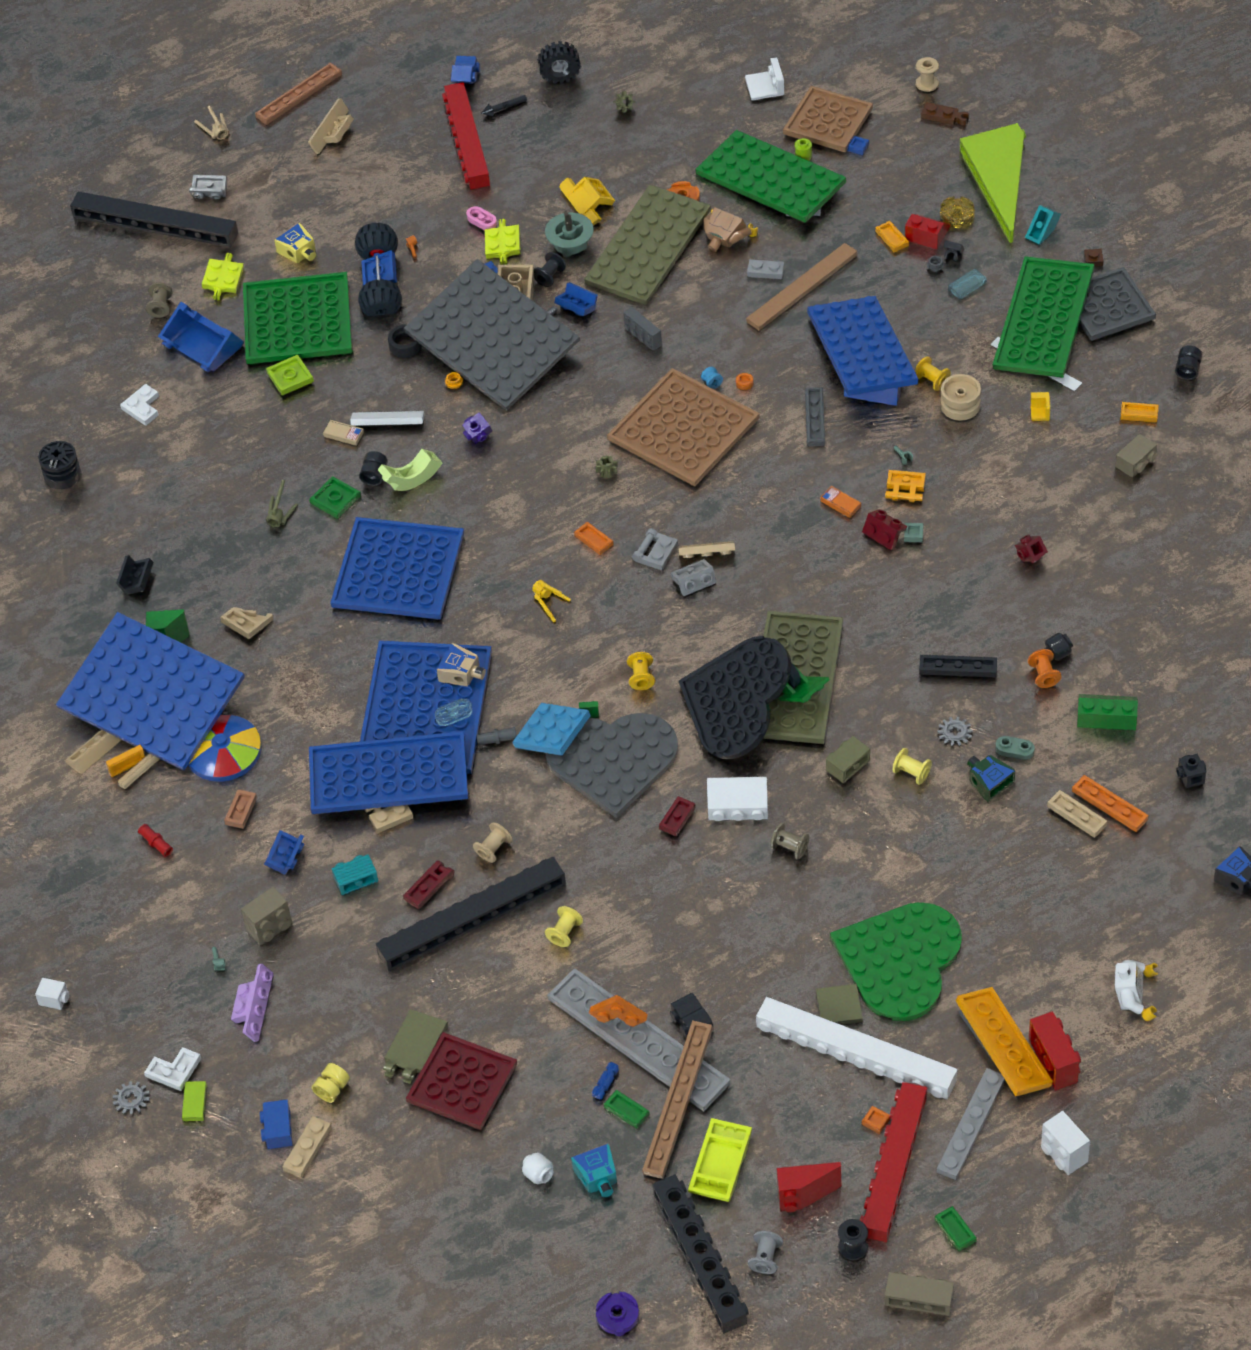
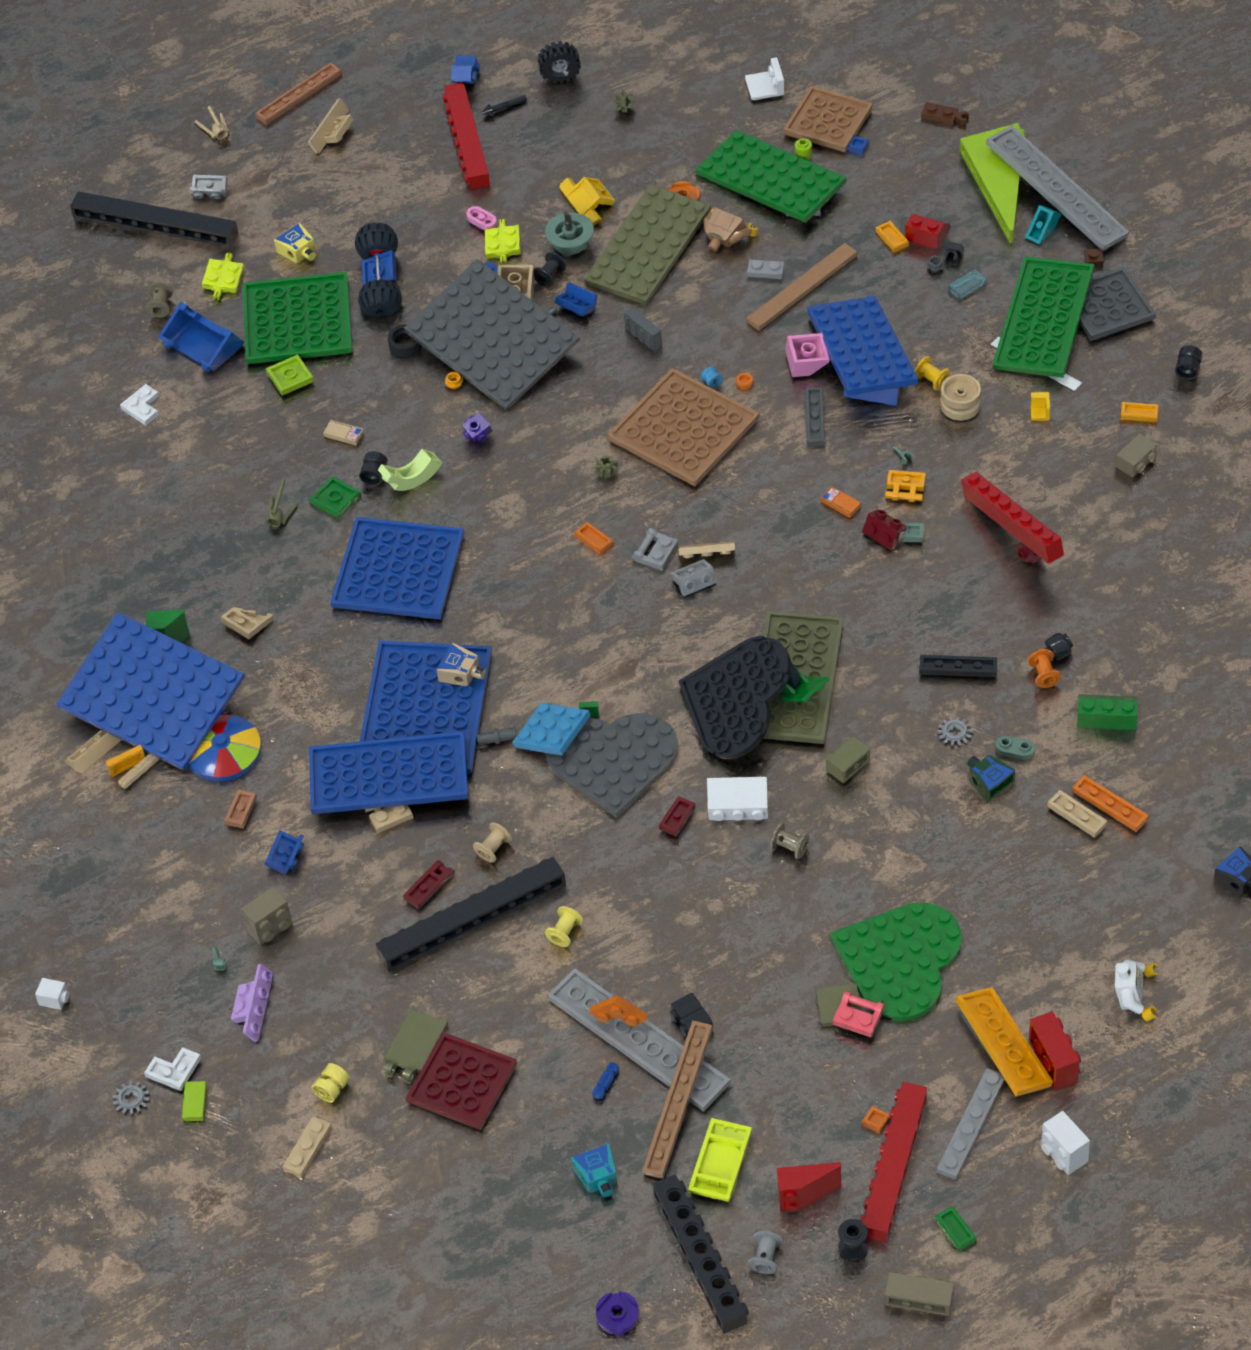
black wheel [38,441,81,490] -> none
black bracket [116,555,154,595] -> none
red pin [138,824,173,857] -> none
blue brick [260,1099,293,1149] -> none
teal brick [331,854,378,895] -> none
white tile [350,411,424,426] -> none
orange hand [406,235,418,259] -> none
clear light blue plate [435,699,473,726] -> none
white head [522,1153,553,1184] -> none
yellow plant [532,580,571,622] -> none
green tile [604,1089,650,1129] -> none
yellow hose [627,652,655,690] -> none
white brick [756,997,957,1099] -> none
light yellow hose [892,748,932,785] -> none
tan hose [915,57,939,92] -> none
clear yellow plate [940,196,975,228] -> none
black brick [1176,753,1206,788] -> none
none -> bright pink slope [785,333,830,377]
none -> coral plate [833,991,885,1037]
none -> red brick [961,472,1064,564]
none -> light grey plate [986,126,1129,251]

